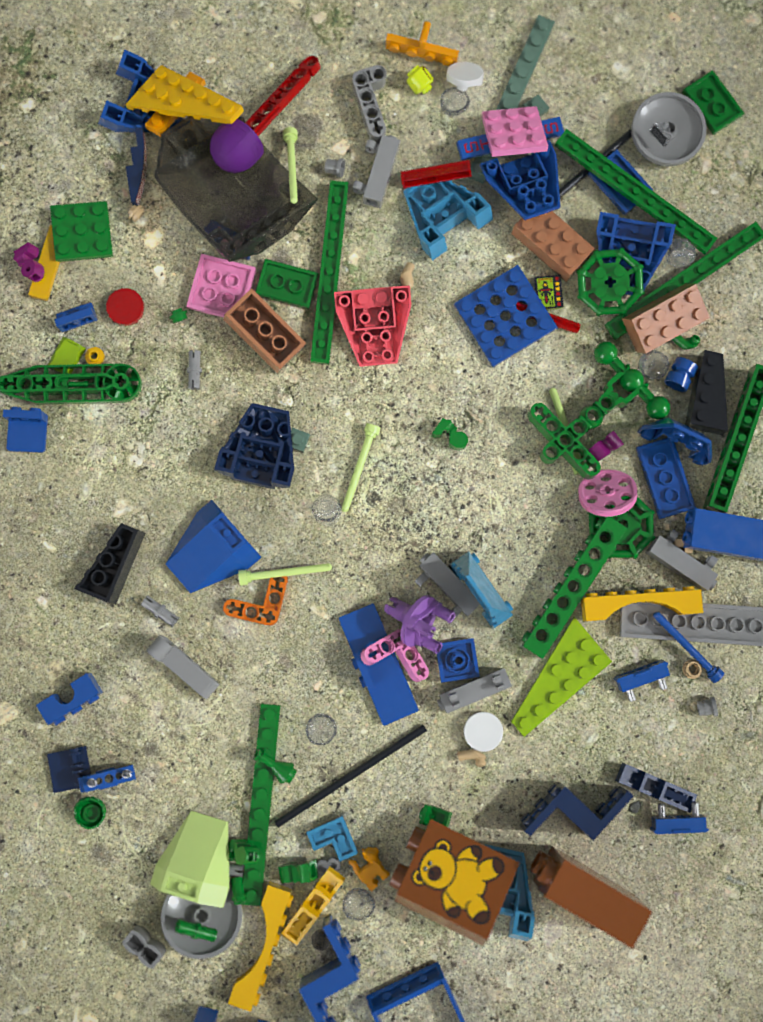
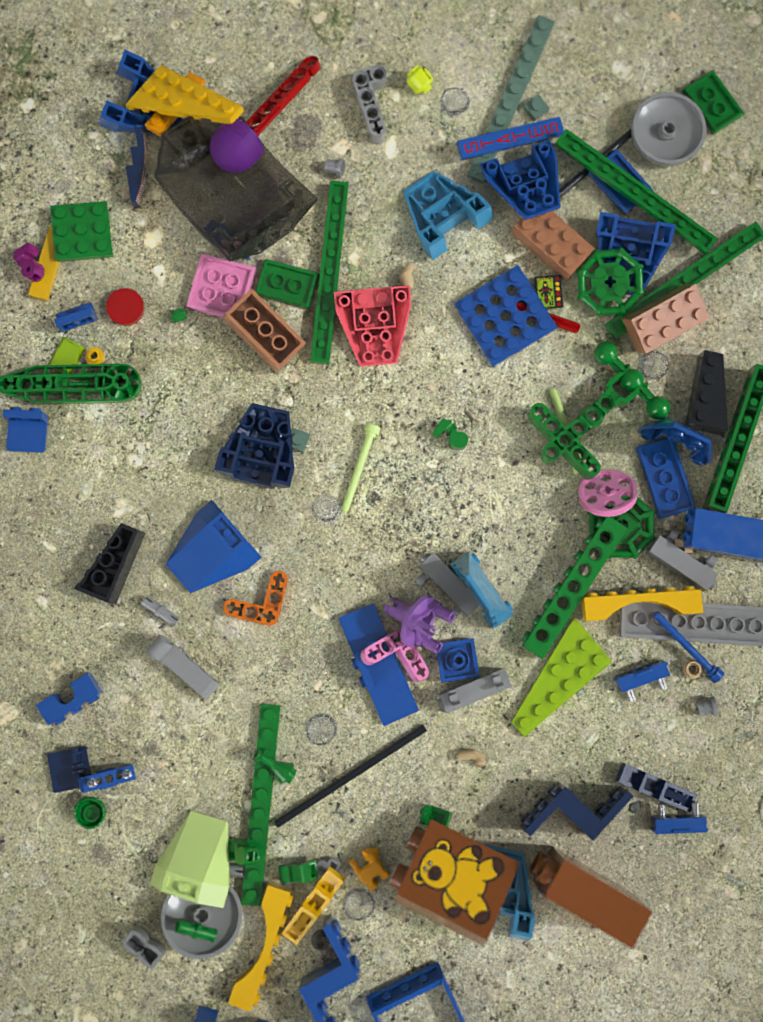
tan plate [128,205,145,222] -> none
light grey pin [187,350,202,390] -> none
green pin [230,877,247,905] -> none
yellowish green piece [238,563,332,586] -> none
yellowish green piece [283,127,298,204] -> none
dark azure plate [306,815,358,861] -> none
light grey brick [353,135,400,209] -> none
light orange plate [386,21,459,66] -> none
red piece [401,160,472,188] -> none
white tile [446,62,484,91] -> none
white tile [463,712,503,752] -> none
bright pink plate [482,106,548,157] -> none
magenta leg [588,430,624,462] -> none
clear slope [650,121,672,147] -> none
blue wheel [664,357,699,392] -> none
clear hair [665,237,696,268] -> none
green arm [672,335,700,350] -> none

